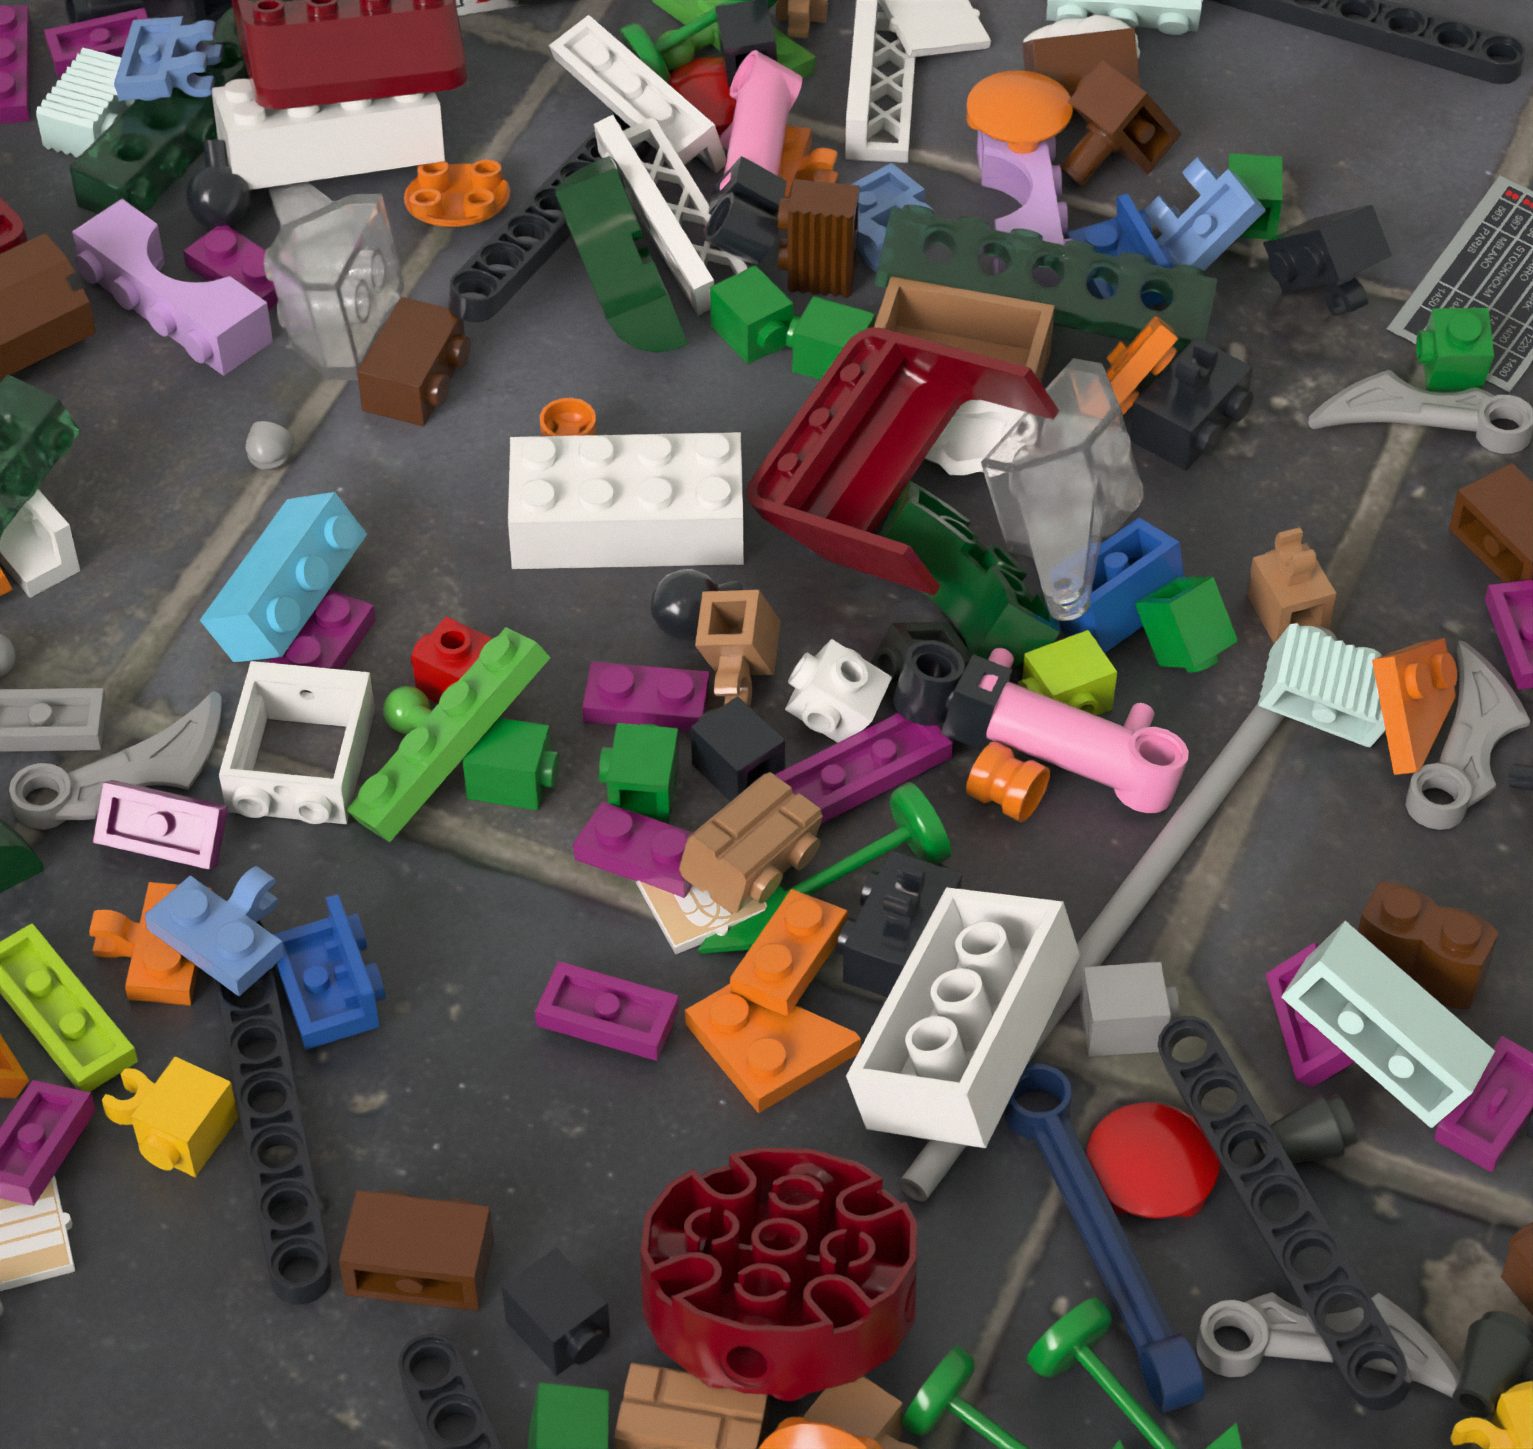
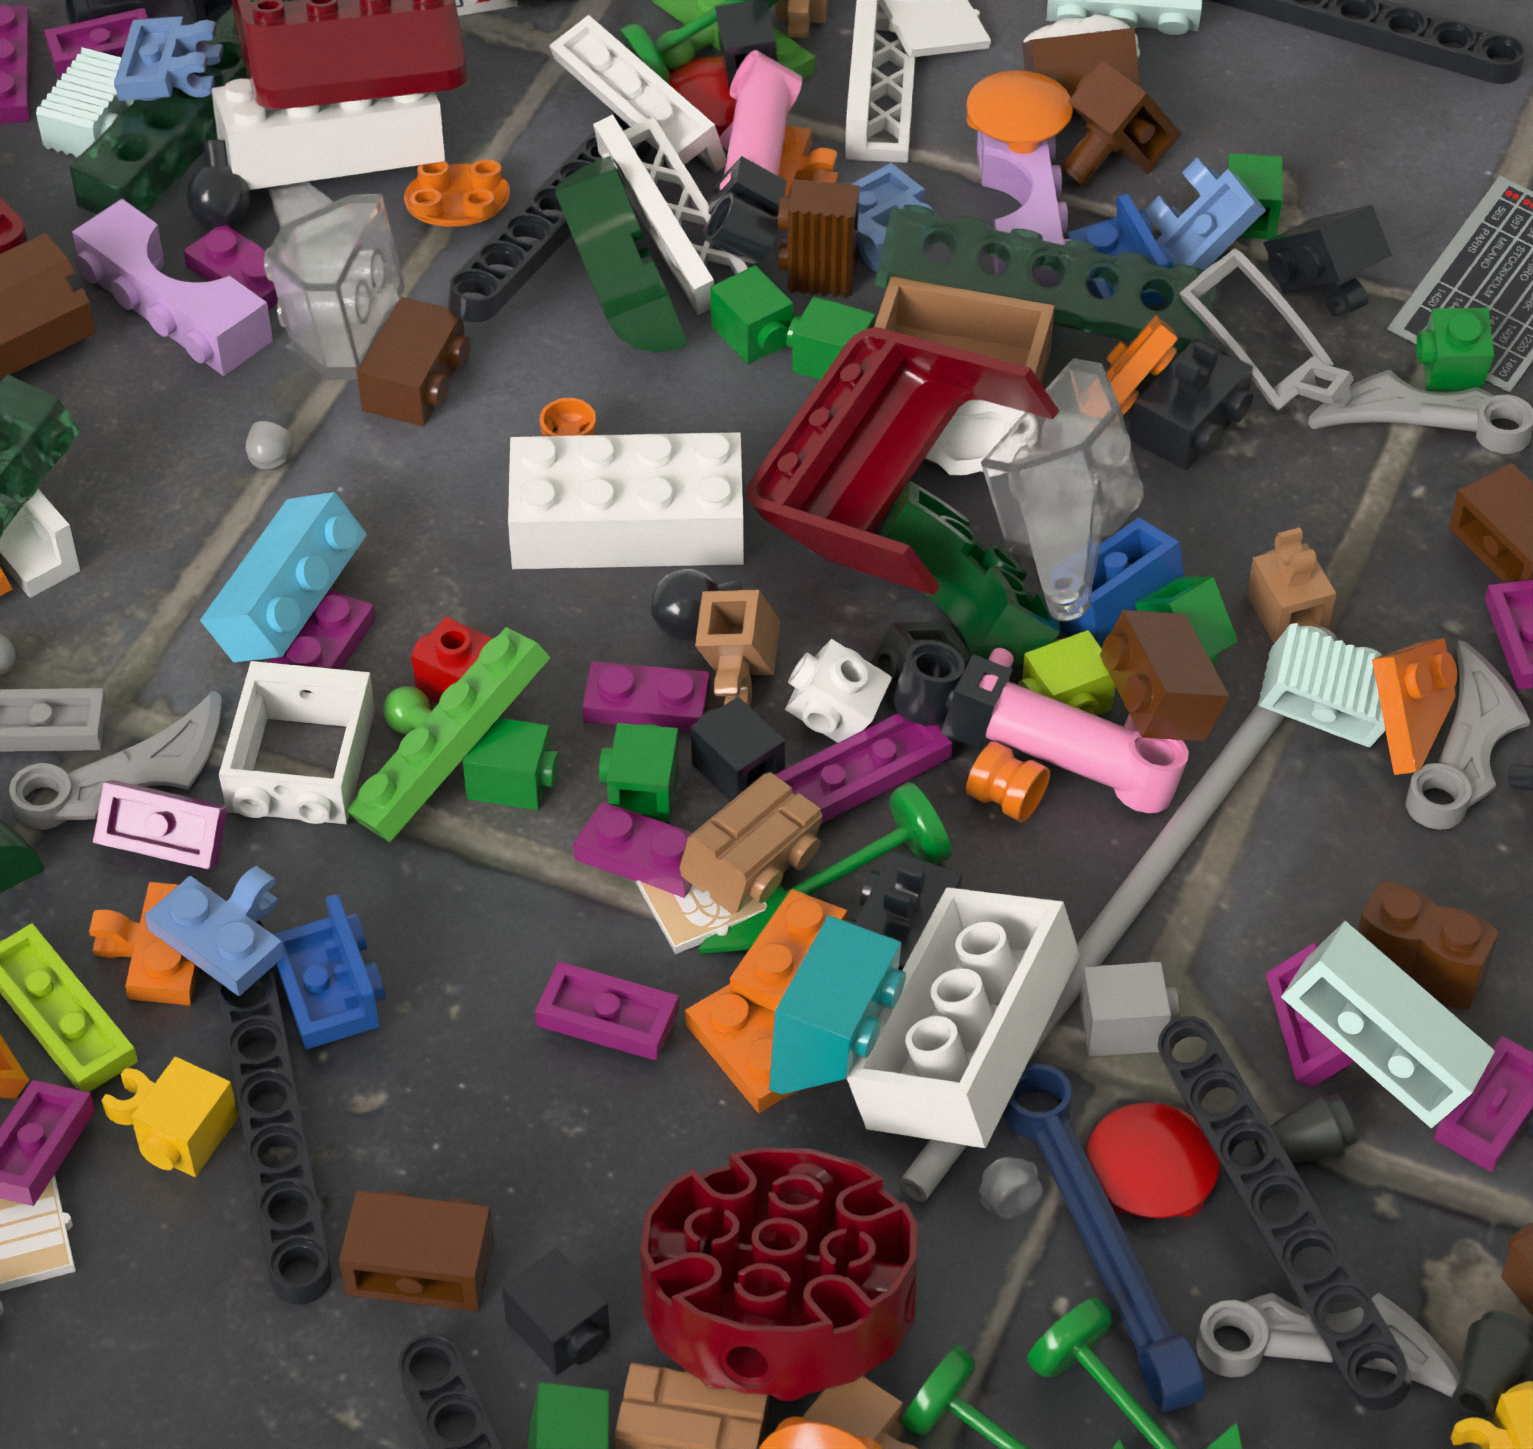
none -> teal slope [769,915,906,1094]
none -> clear plate [979,1157,1042,1219]
none -> reddish brown brick [1100,610,1230,741]
none -> light grey sword [1179,248,1354,410]

